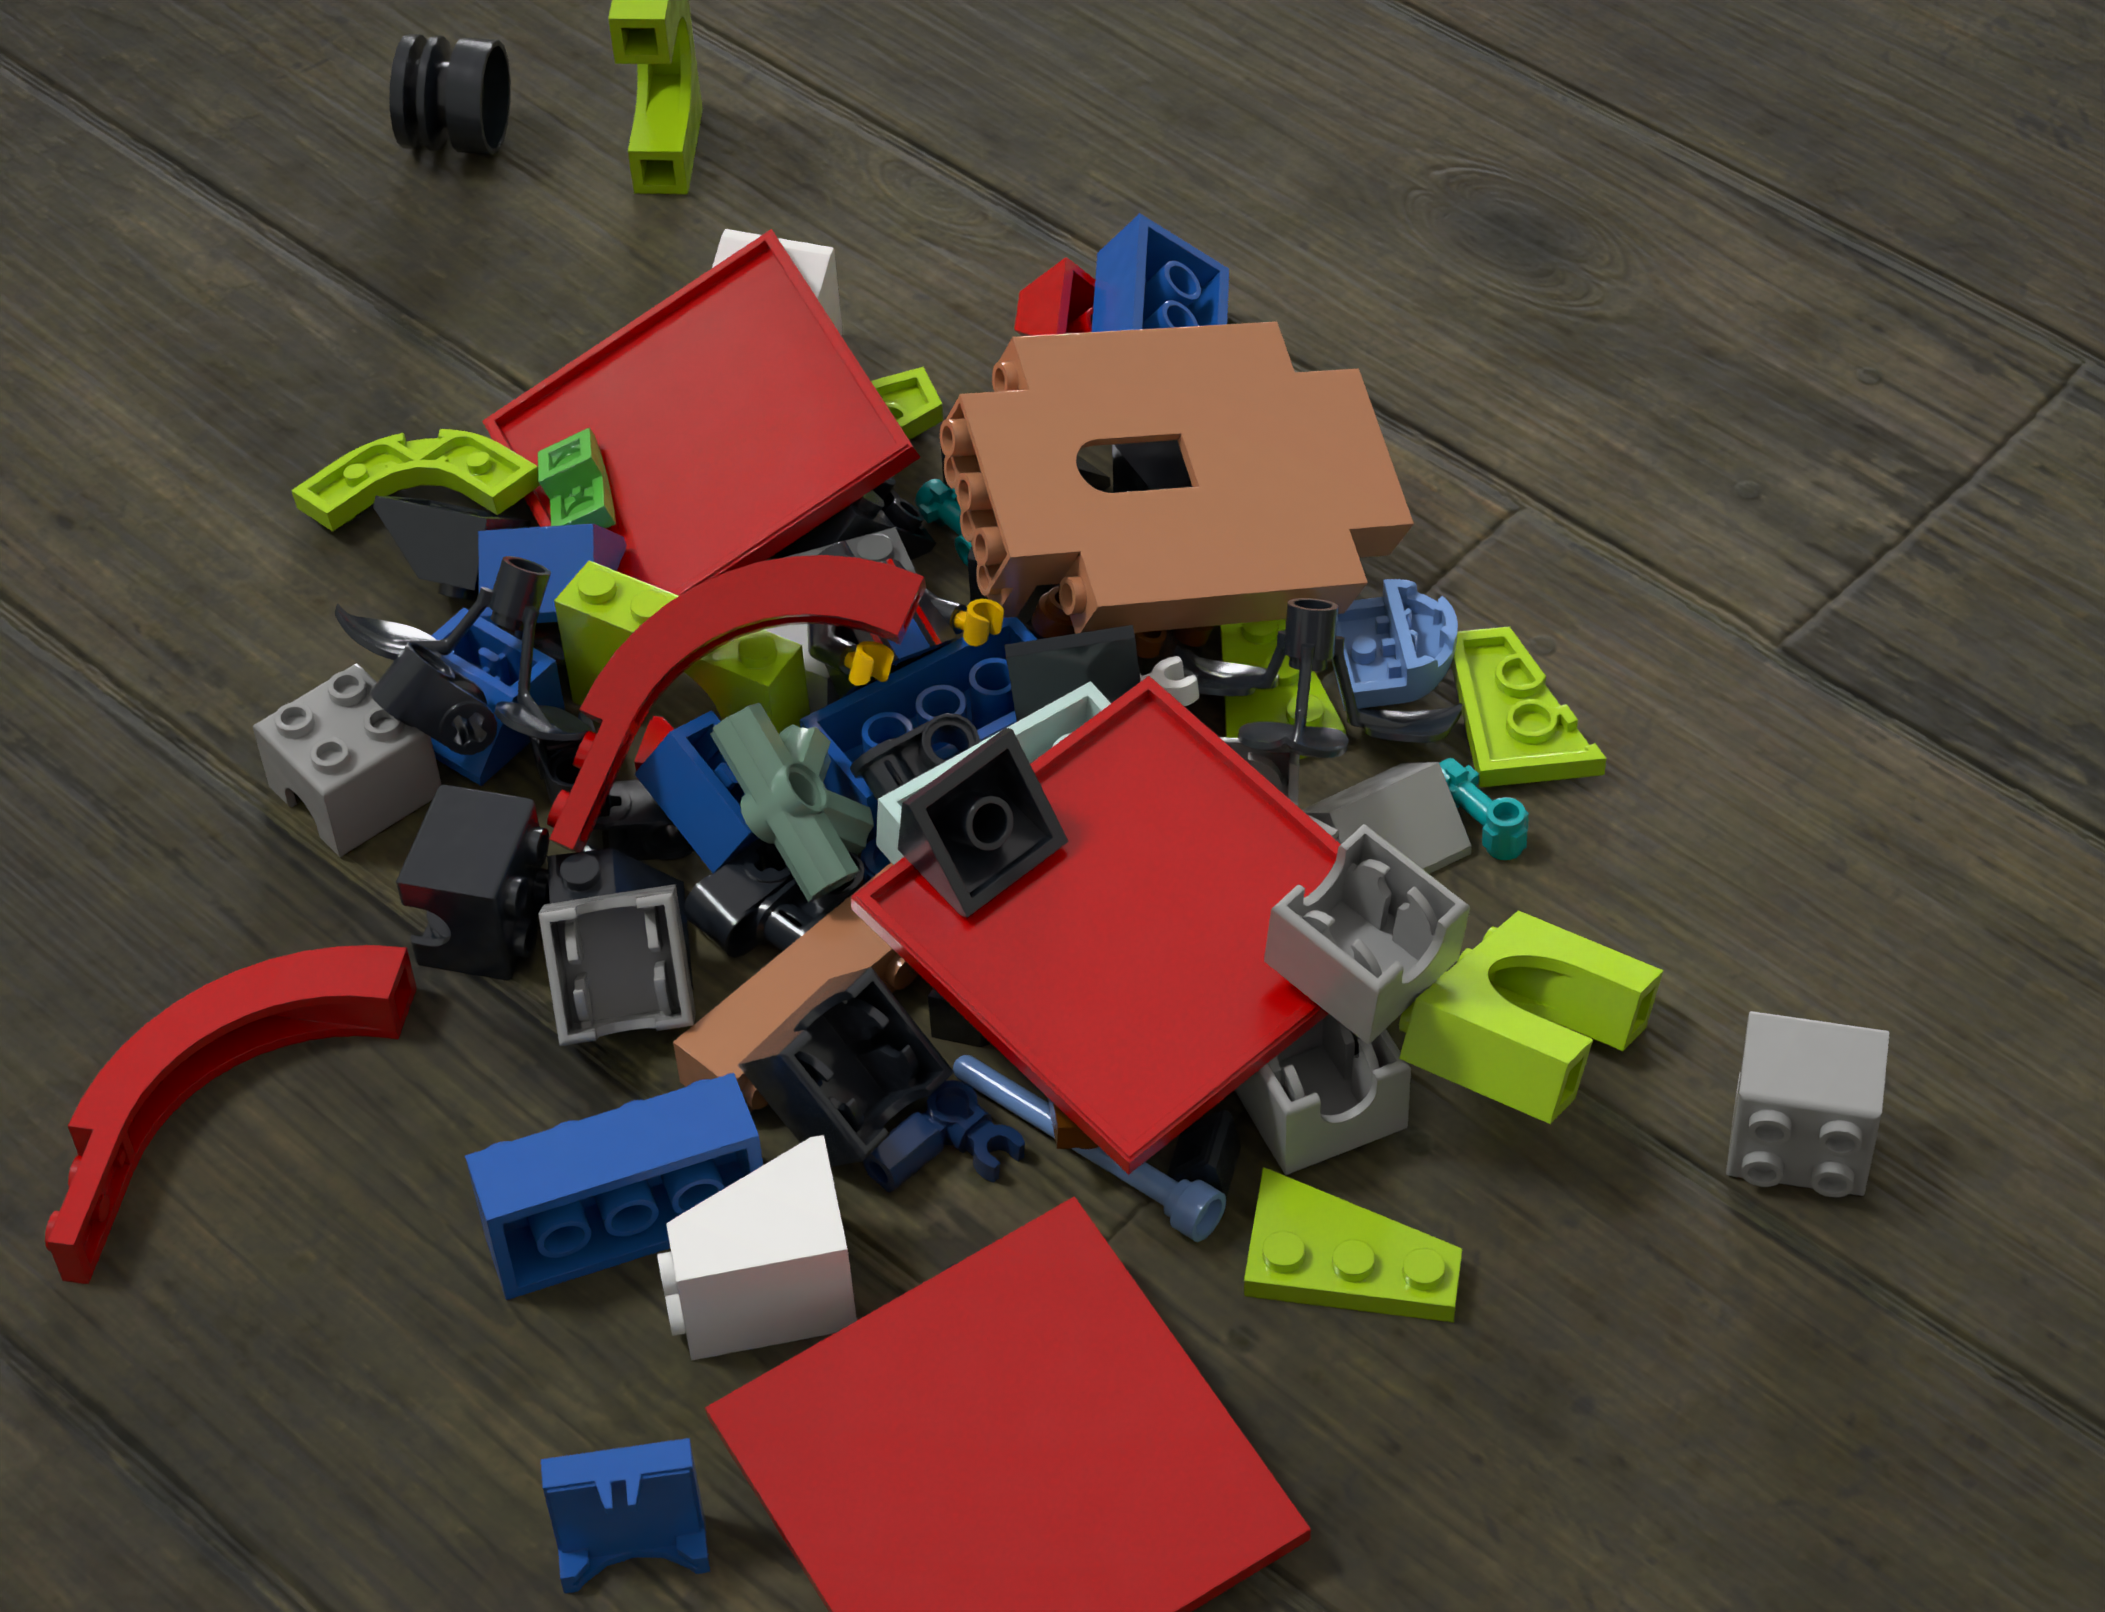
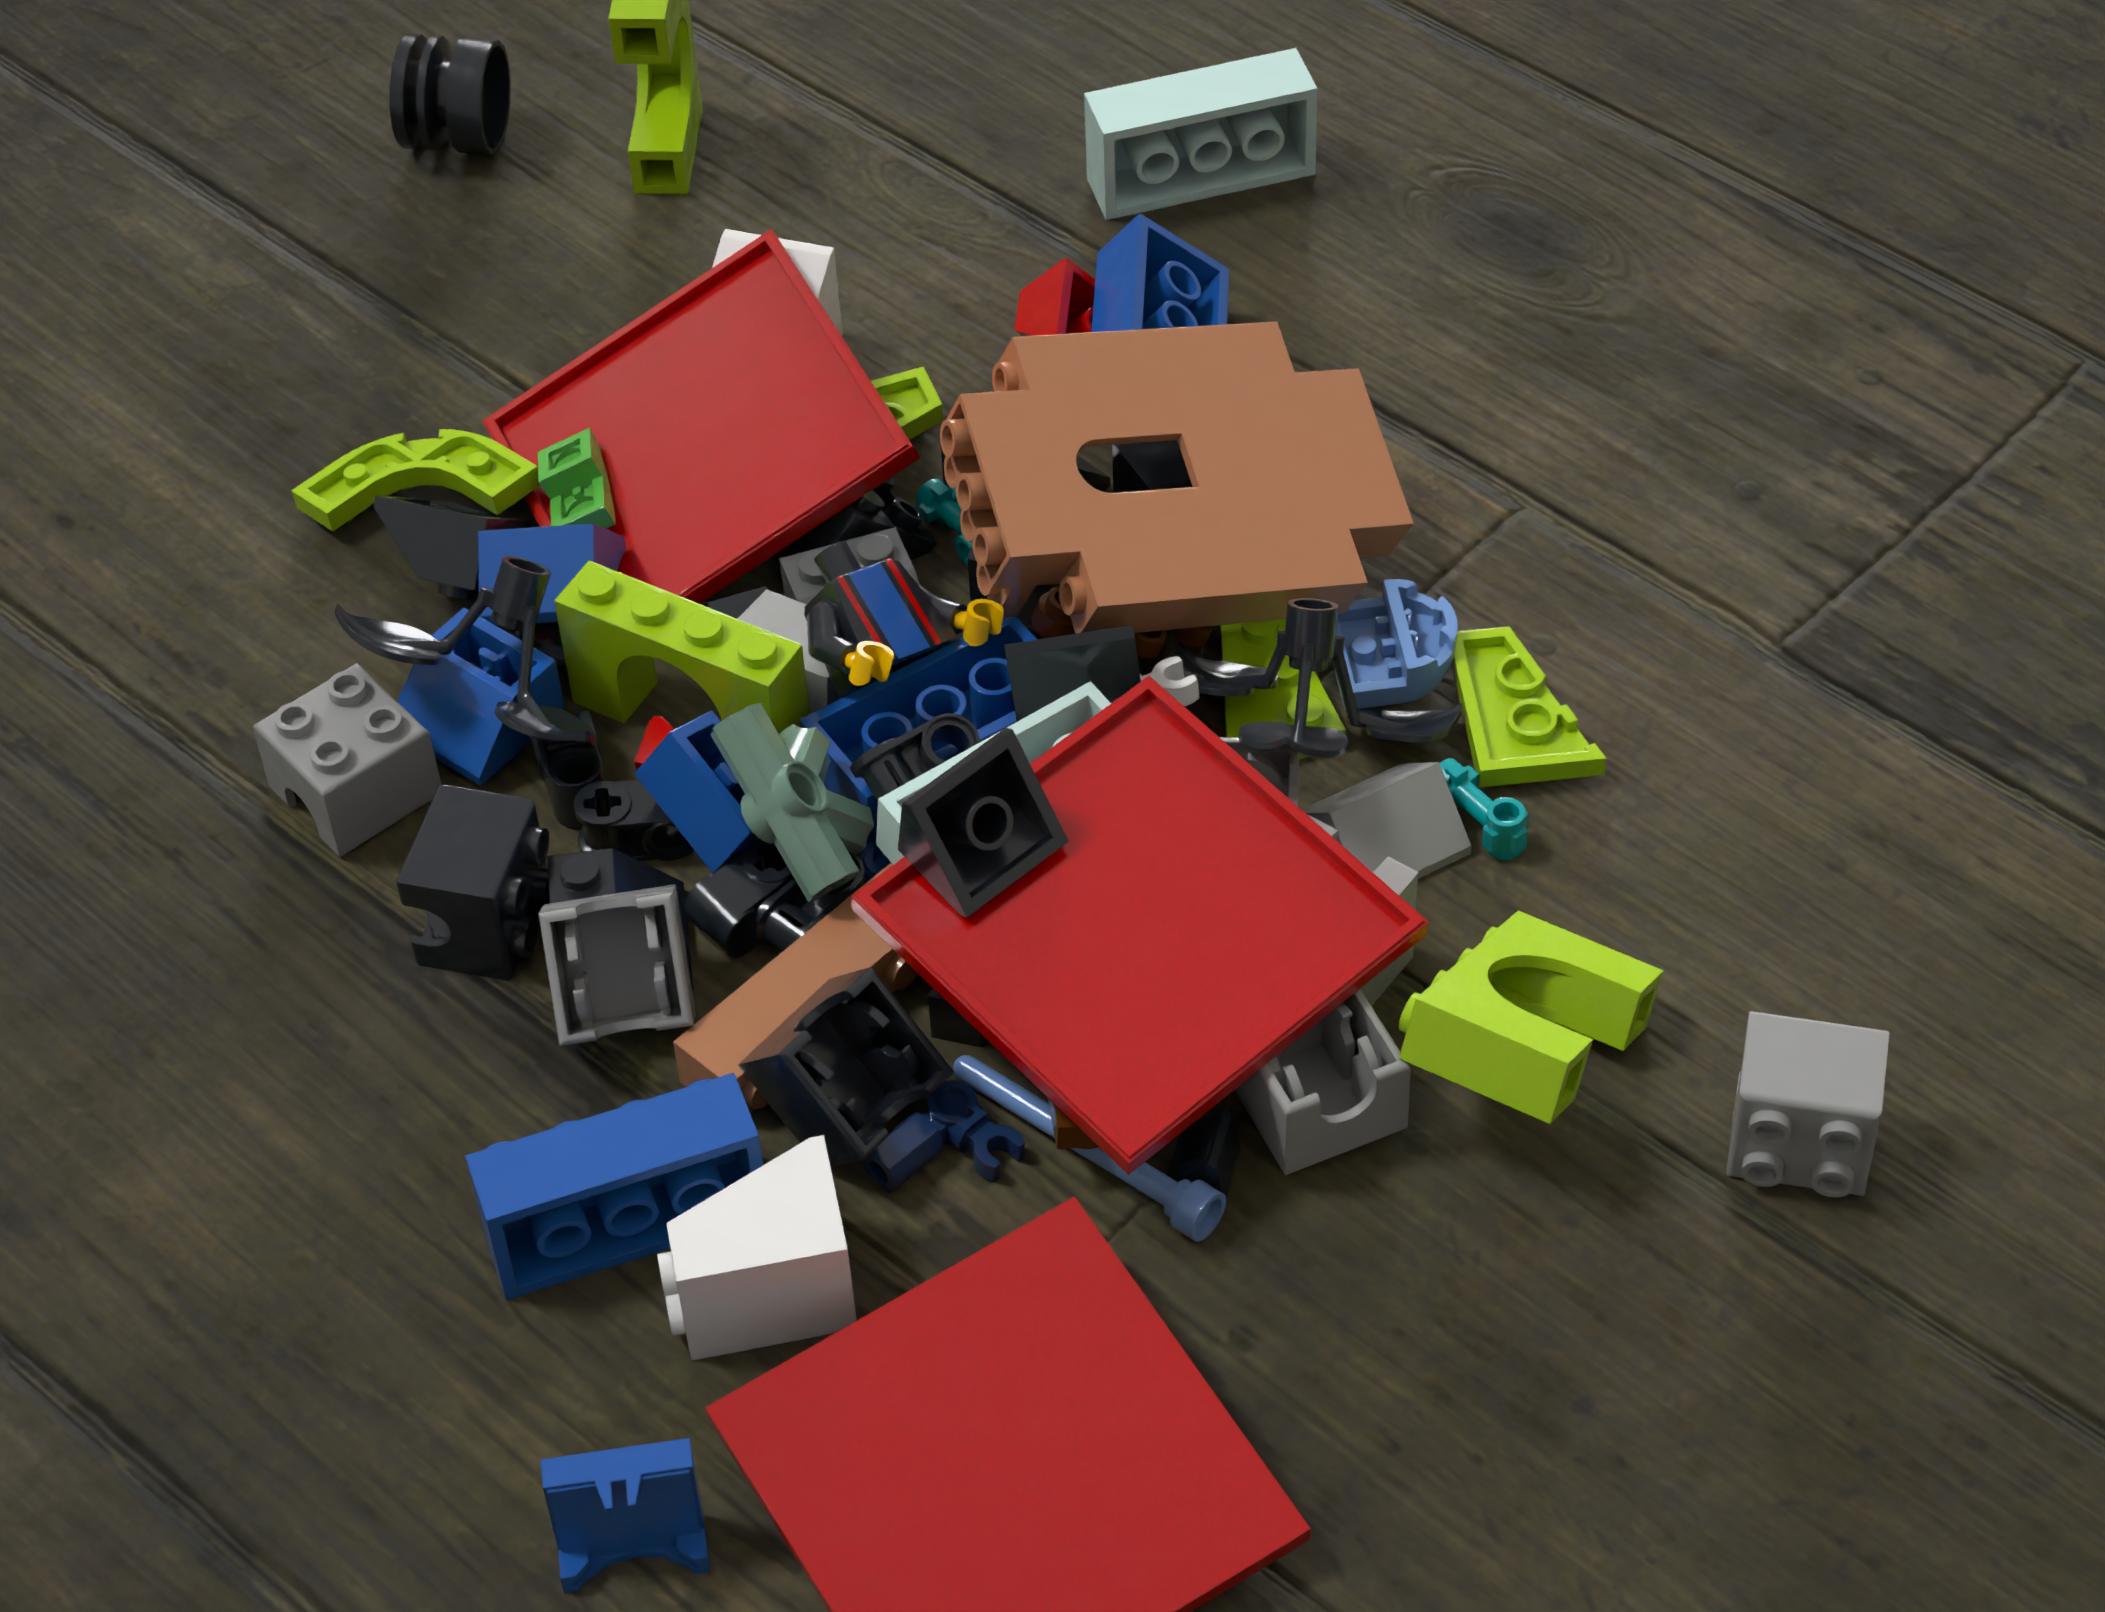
red arch [45,945,417,1284] -> none
black piece [370,641,497,755] -> none
red arch [547,555,926,853] -> none
lime wing [1244,1167,1462,1322] -> none
light grey piece [1264,824,1470,1045] -> none
none -> light aqua brick [1084,48,1317,220]

